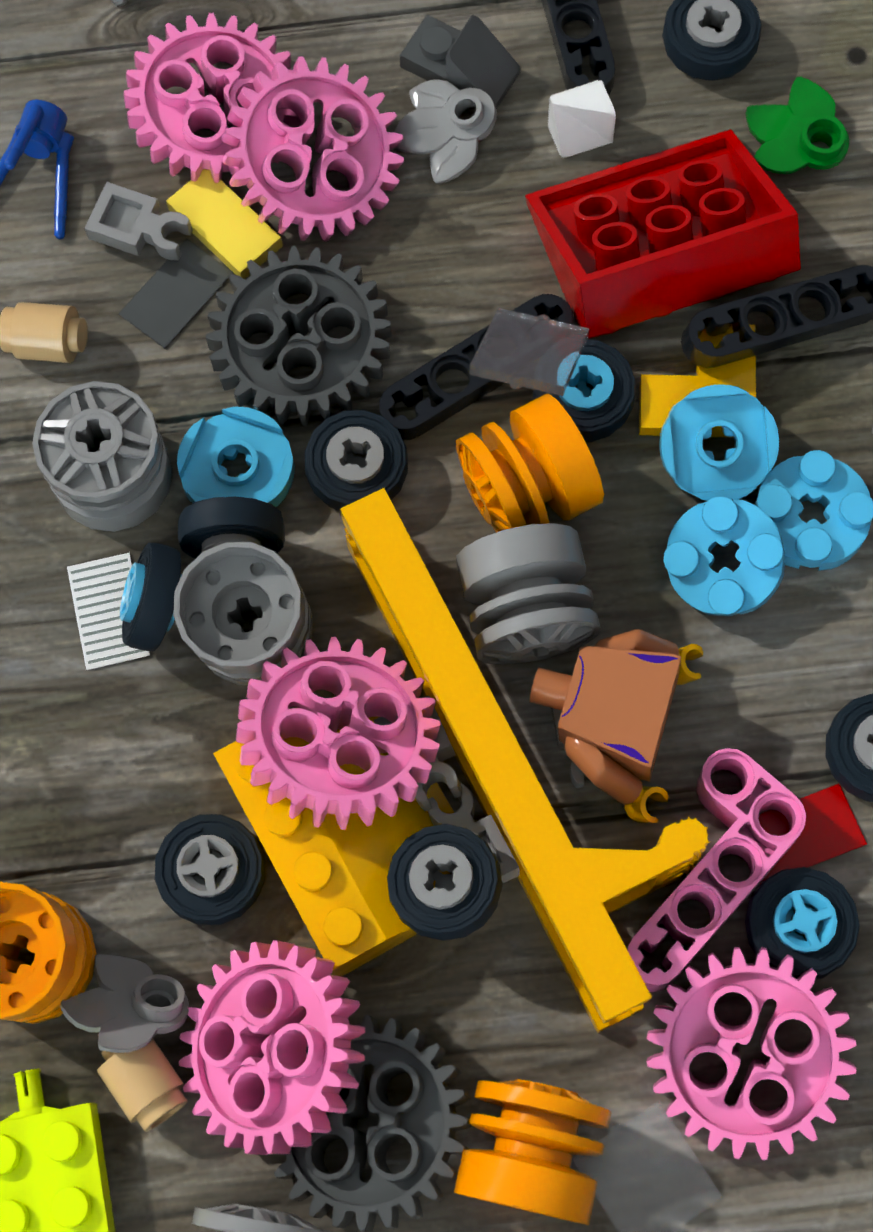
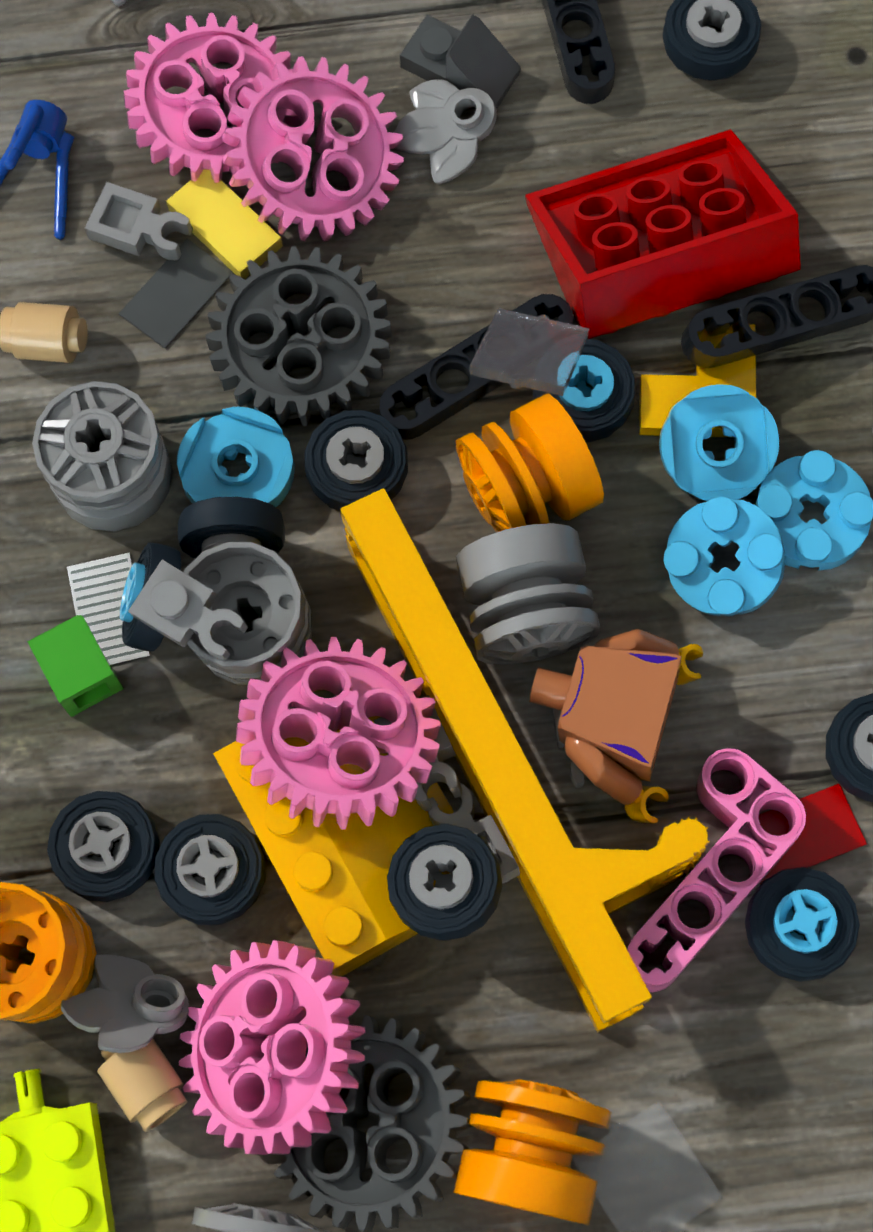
white slope [548,80,616,158] -> none
bright pink gear [647,947,857,1160] -> none
green plate [745,76,850,174] -> none
none -> bright green panel [27,615,124,717]
none -> black wheel [47,791,160,902]
none -> light grey plate [128,560,248,660]

